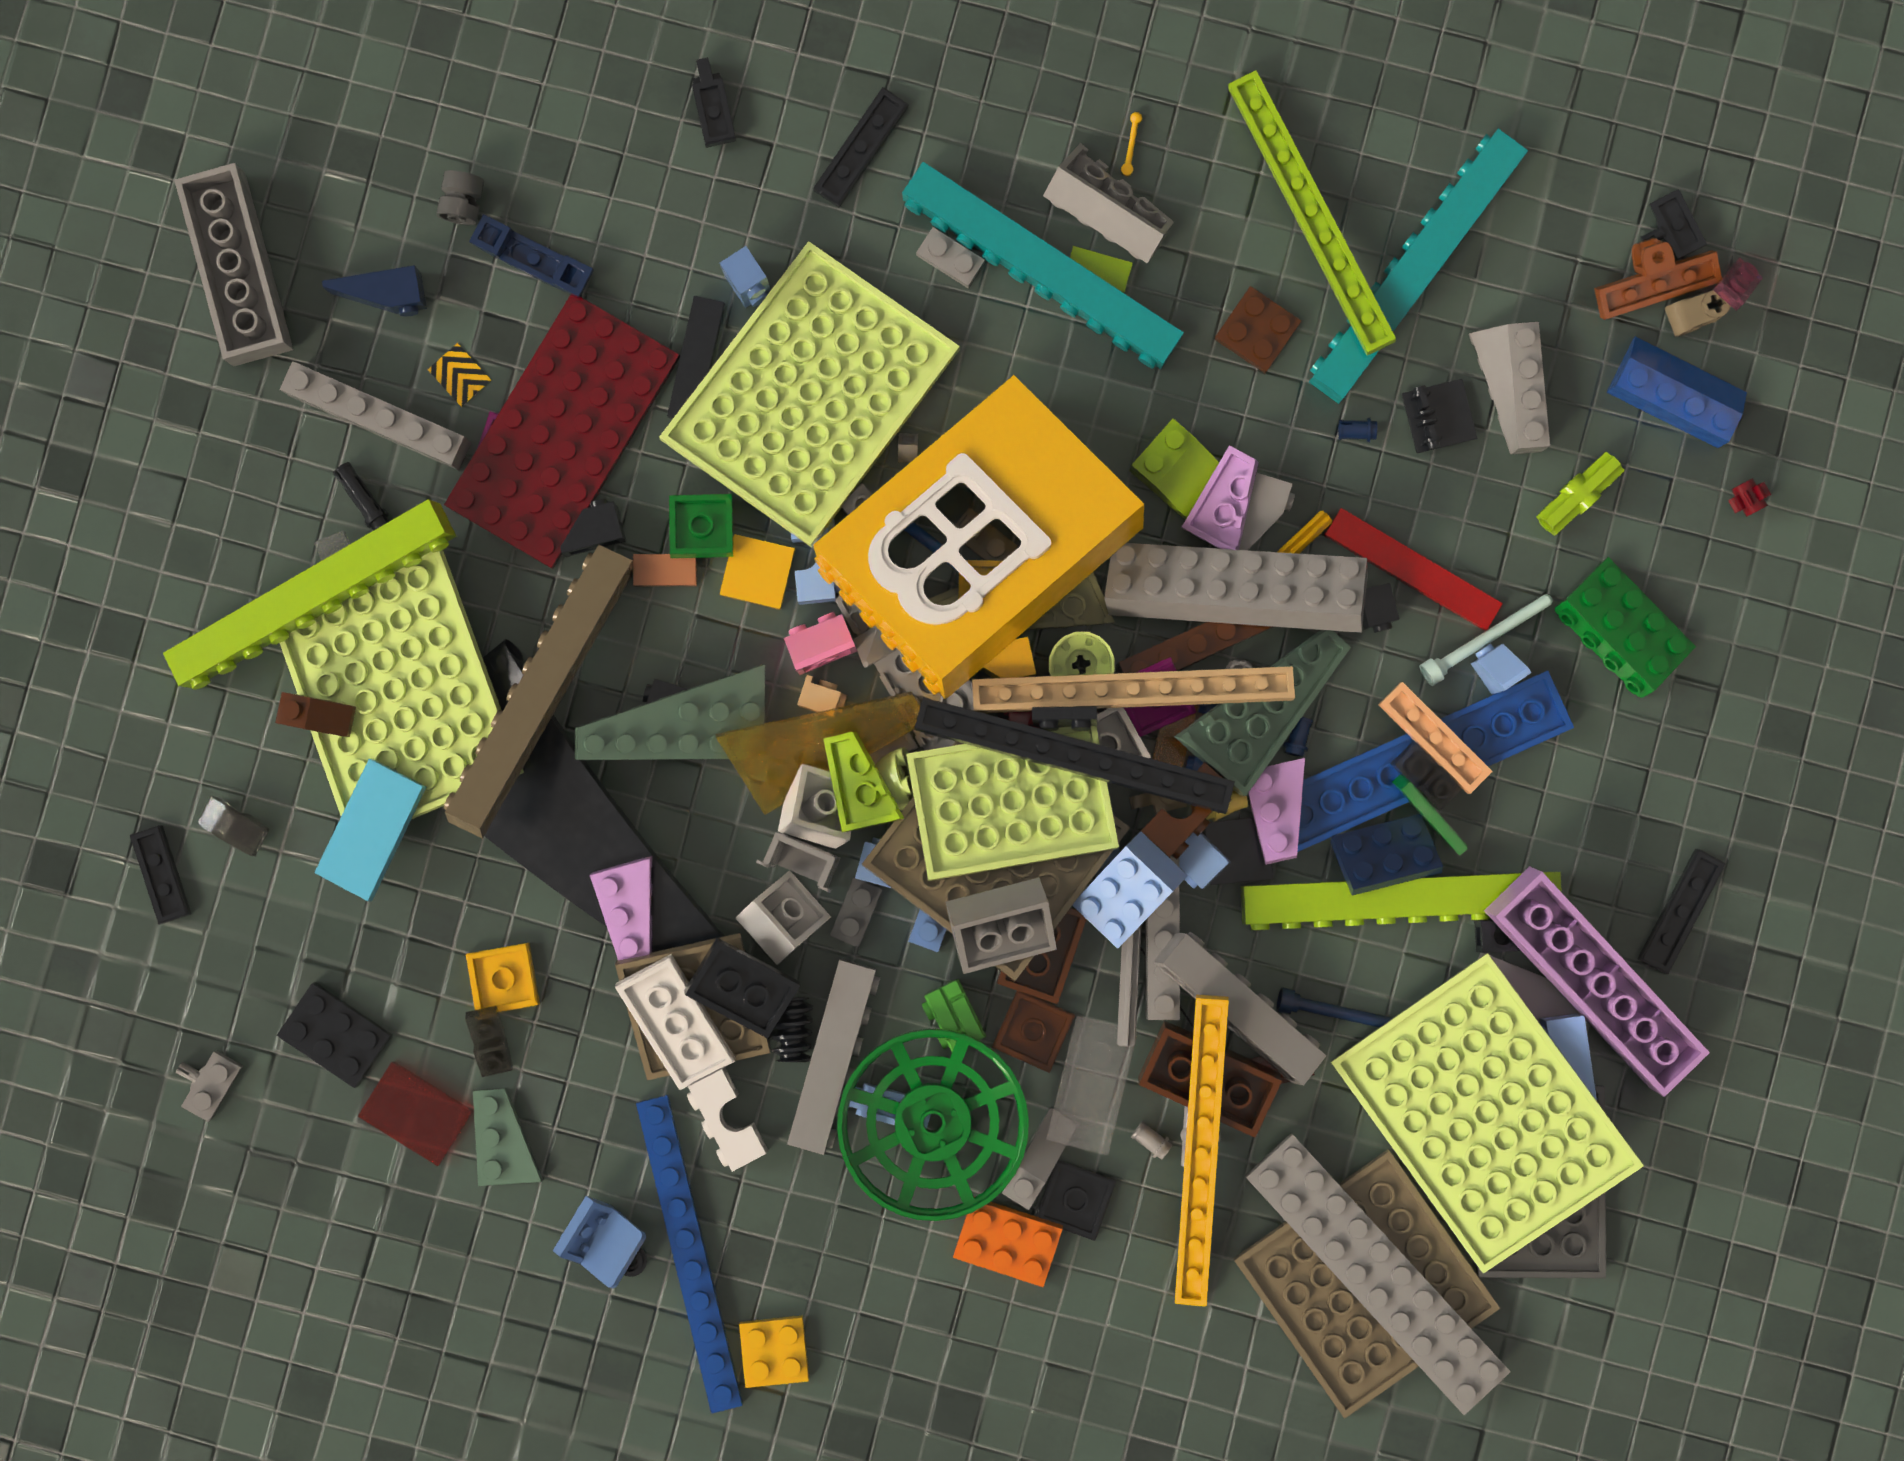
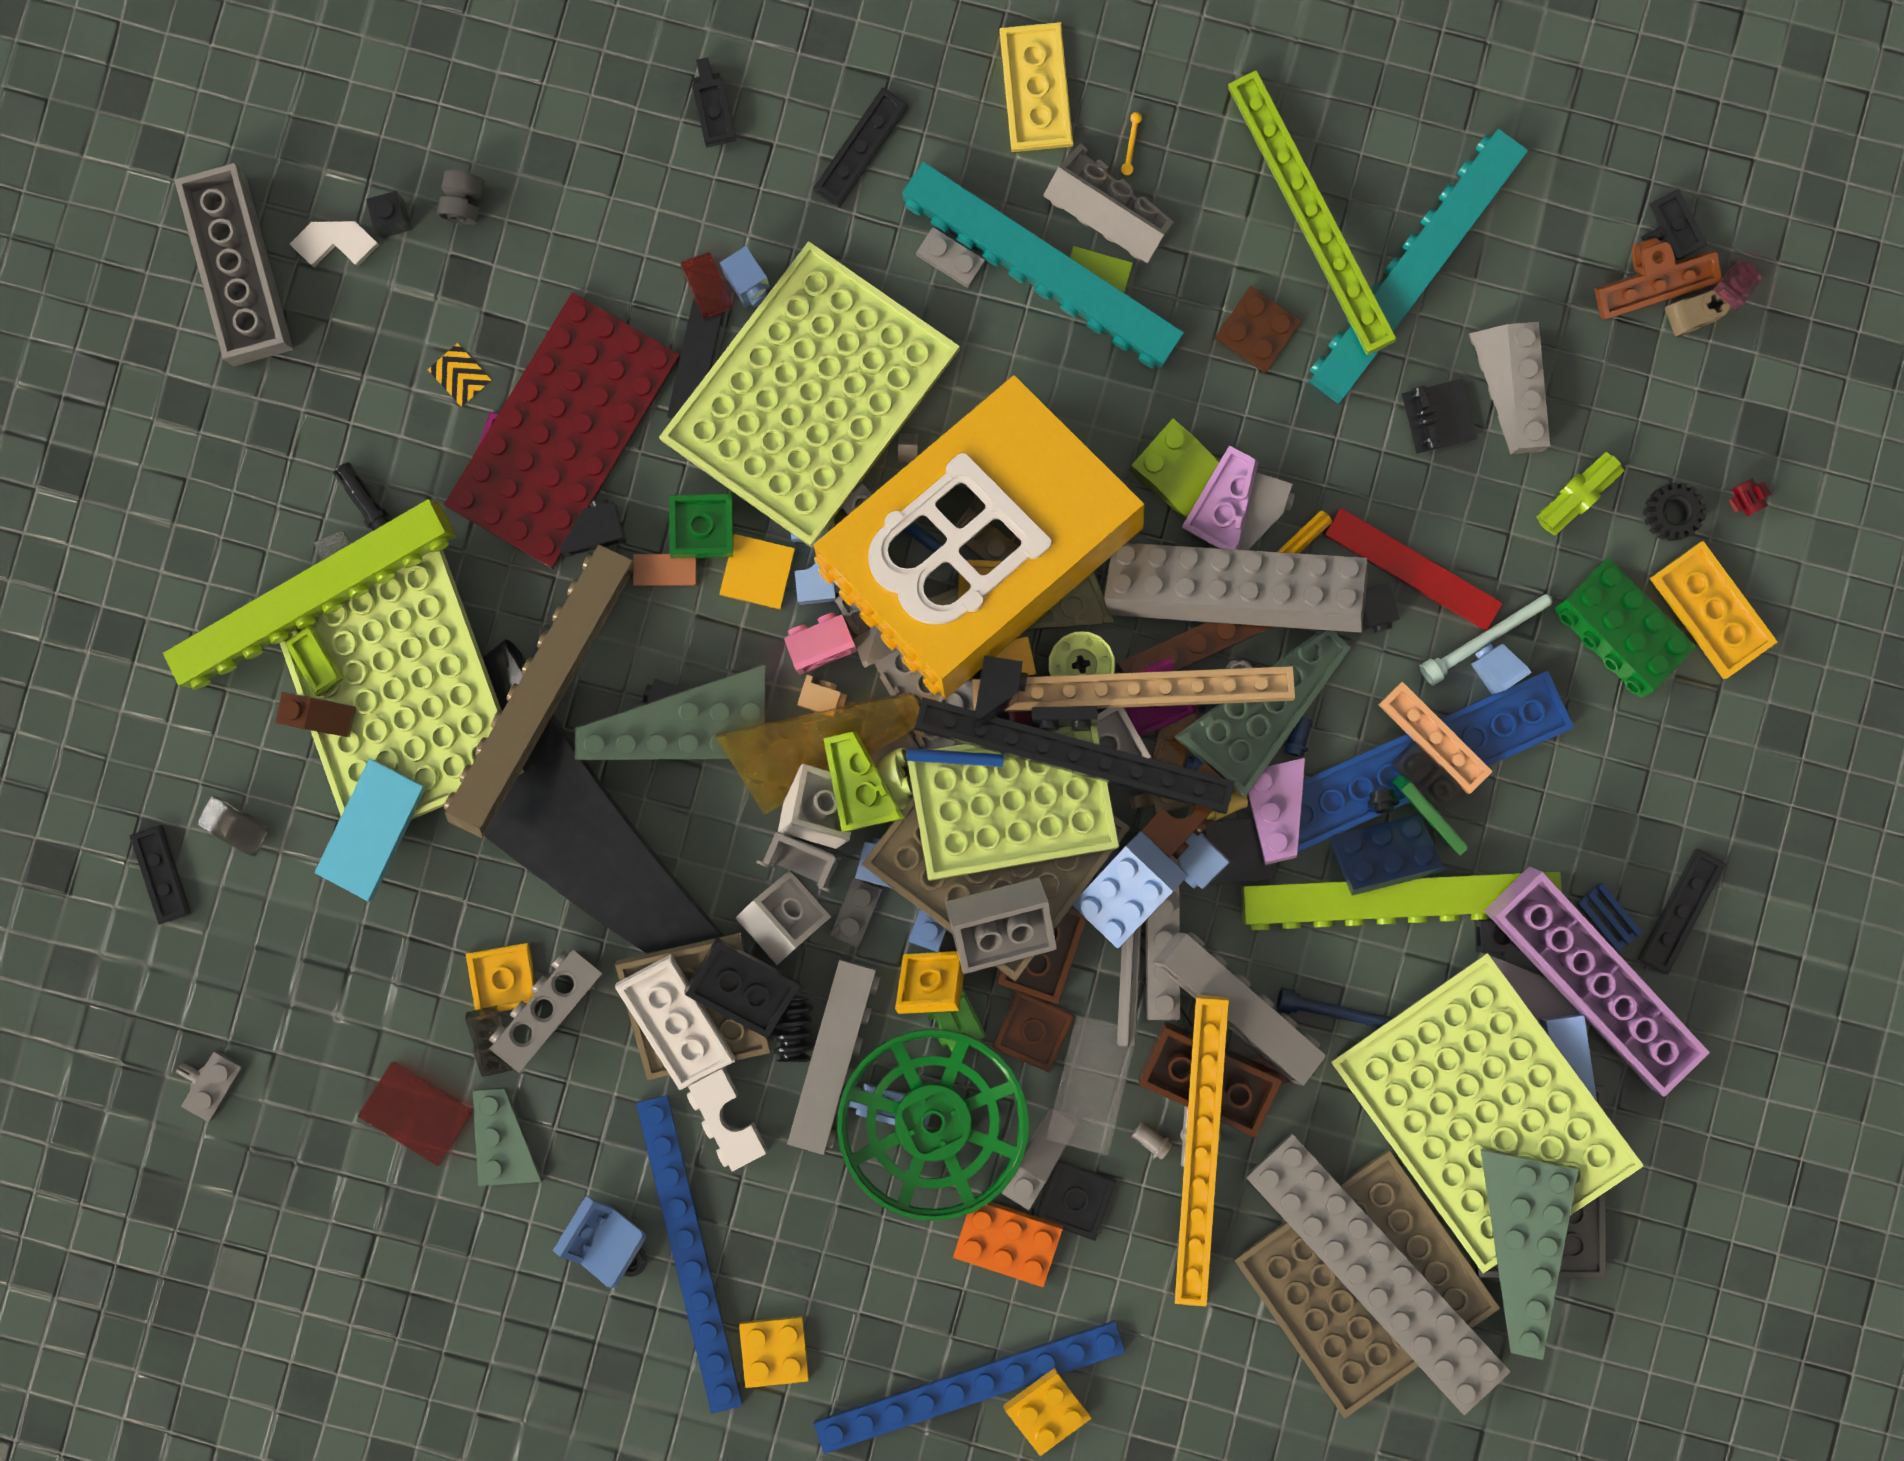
black plate [276,982,393,1088] -> none
light grey brick [279,361,471,471] -> none
dark blue slope [322,265,427,317] -> none
dark blue slope [469,214,594,298] -> none
lavender wing [590,856,652,960] -> none
dark blue pin [1338,418,1377,443] -> none
blue slope [1607,336,1747,448] -> none
none -> lime tile [284,625,345,696]
none -> white tile [290,221,379,268]
none -> black brick [366,191,412,238]
none -> light grey brick [489,950,602,1073]
none -> clear red tile [681,252,732,318]
none -> blue plate [814,1320,1125,1454]
none -> yellow tile [895,951,964,1014]
none -> blue bar [907,748,1004,767]
none -> black slope [974,656,1028,727]
none -> light yellow tile [999,22,1073,152]
none -> yellow plate [1003,1368,1092,1456]
none -> black plate [1367,789,1400,814]
none -> sand green wing [1481,1148,1578,1360]
none -> blue tile [1576,883,1643,952]
none -> black tyre [1643,482,1707,541]
none -> yellow plate [1649,541,1777,679]

